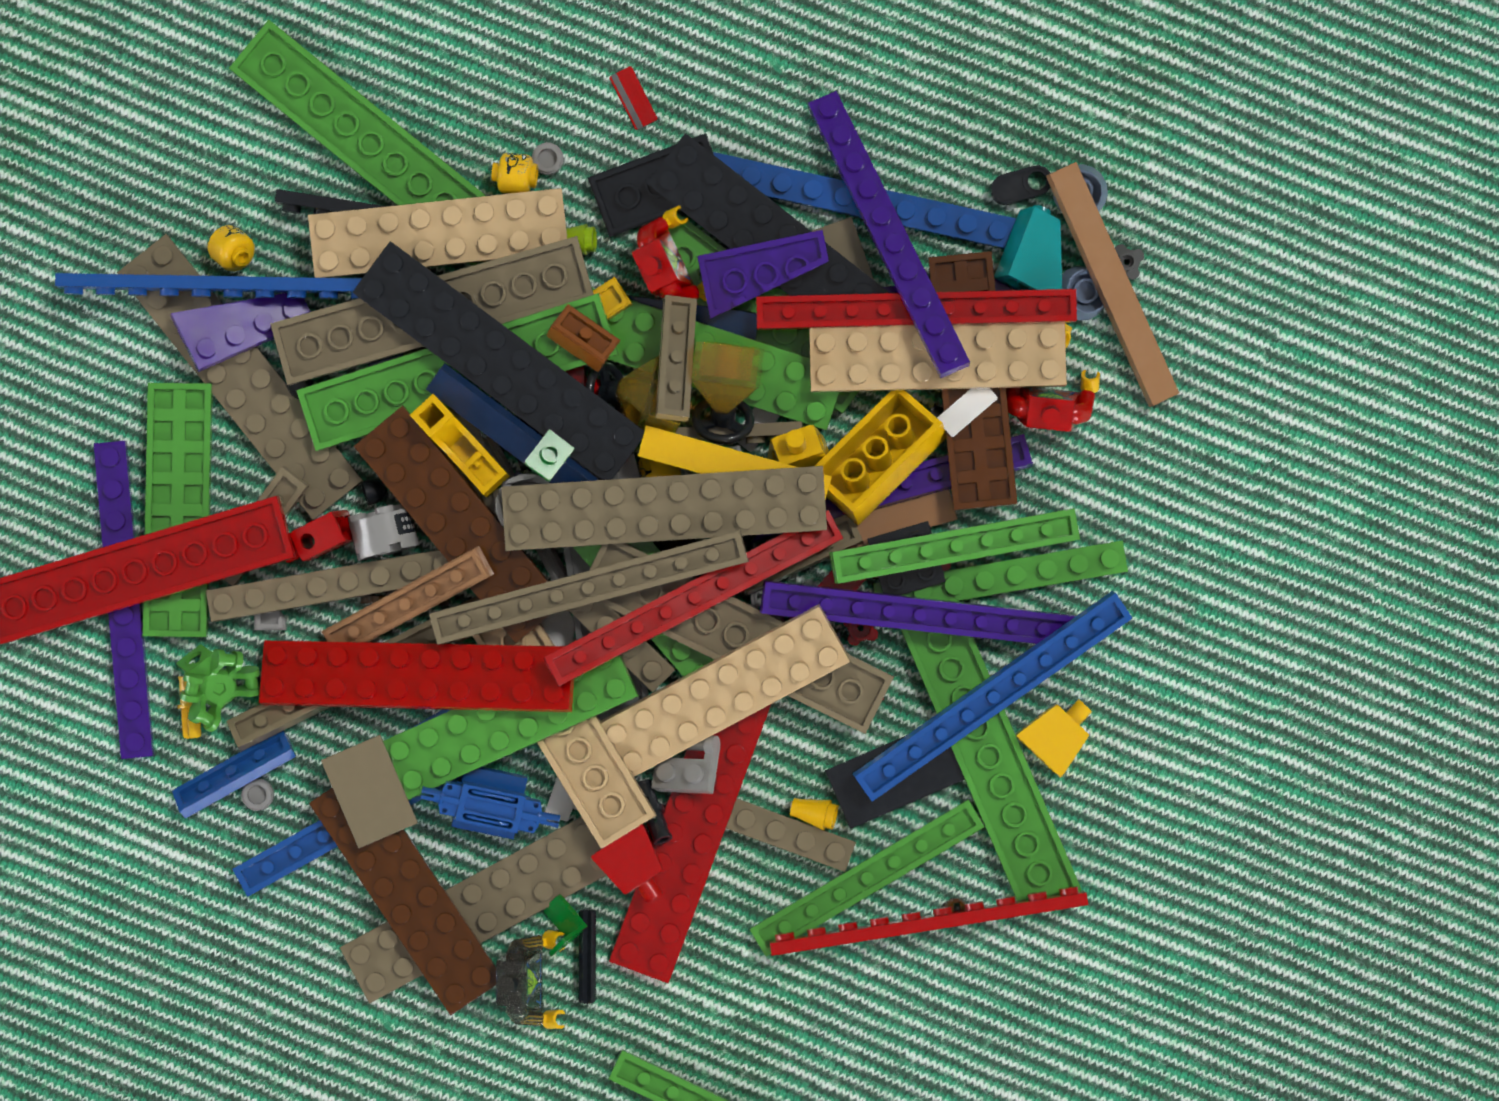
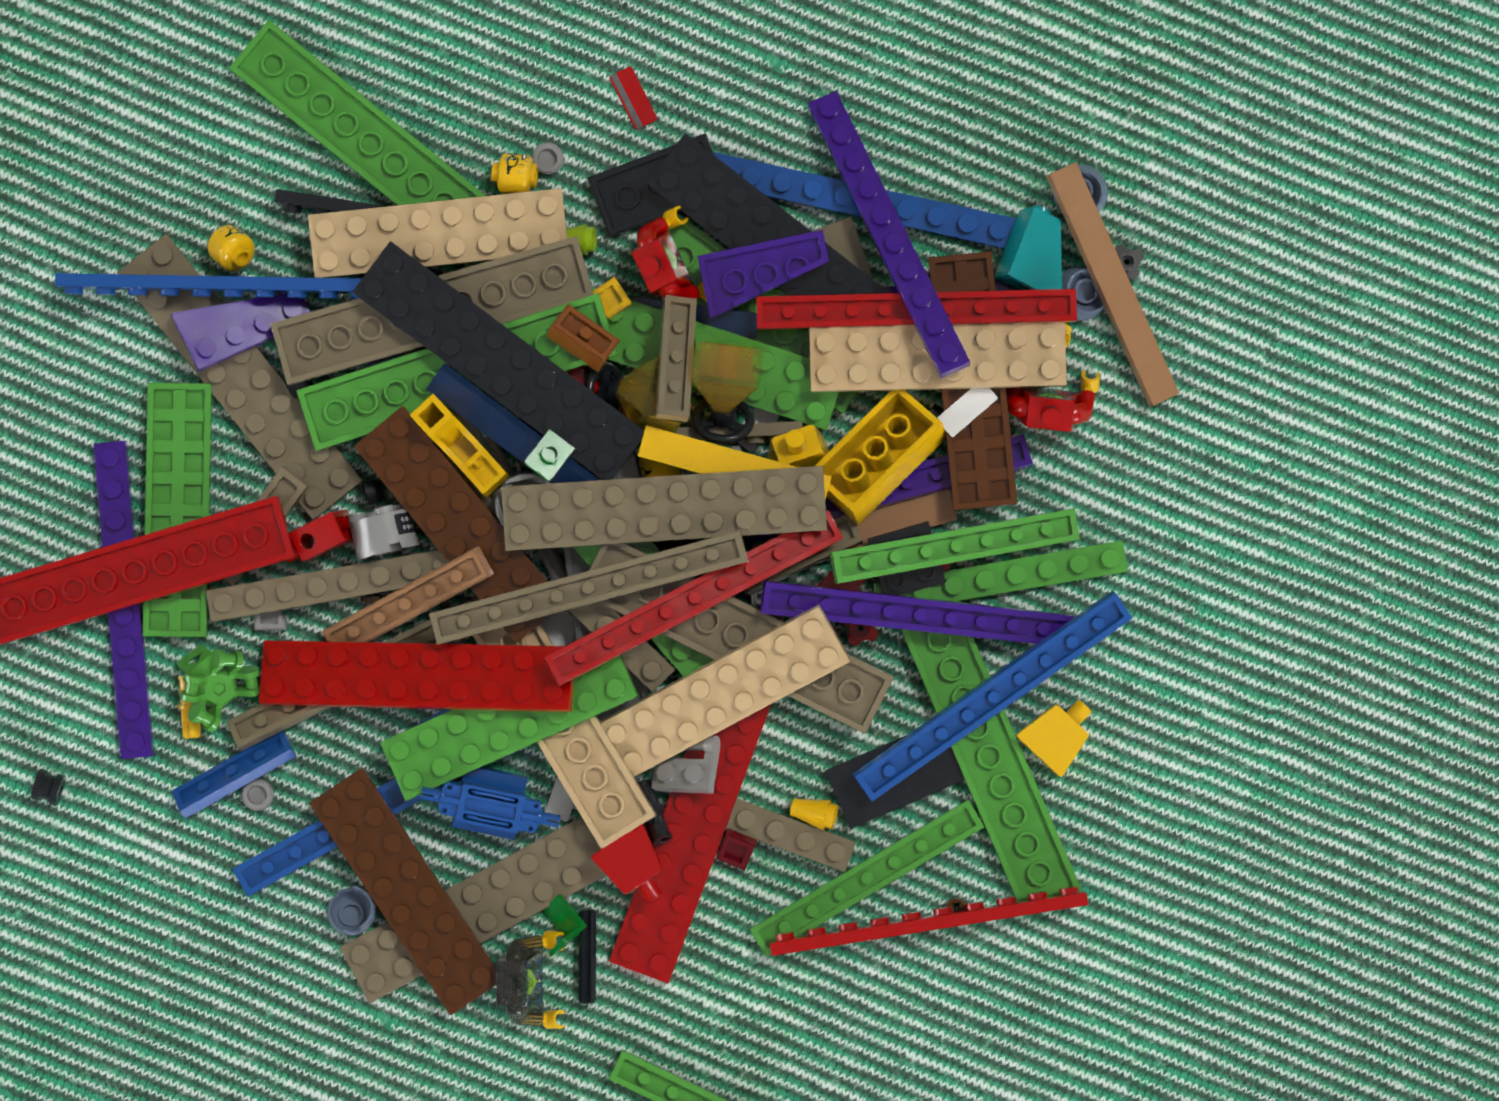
dark tan tile [321,735,418,848] -> none
black piece [990,165,1051,206] -> none
none -> black wheel [31,769,66,806]
none -> sand blue hair [327,886,376,936]
none -> dark red tile [715,828,757,871]

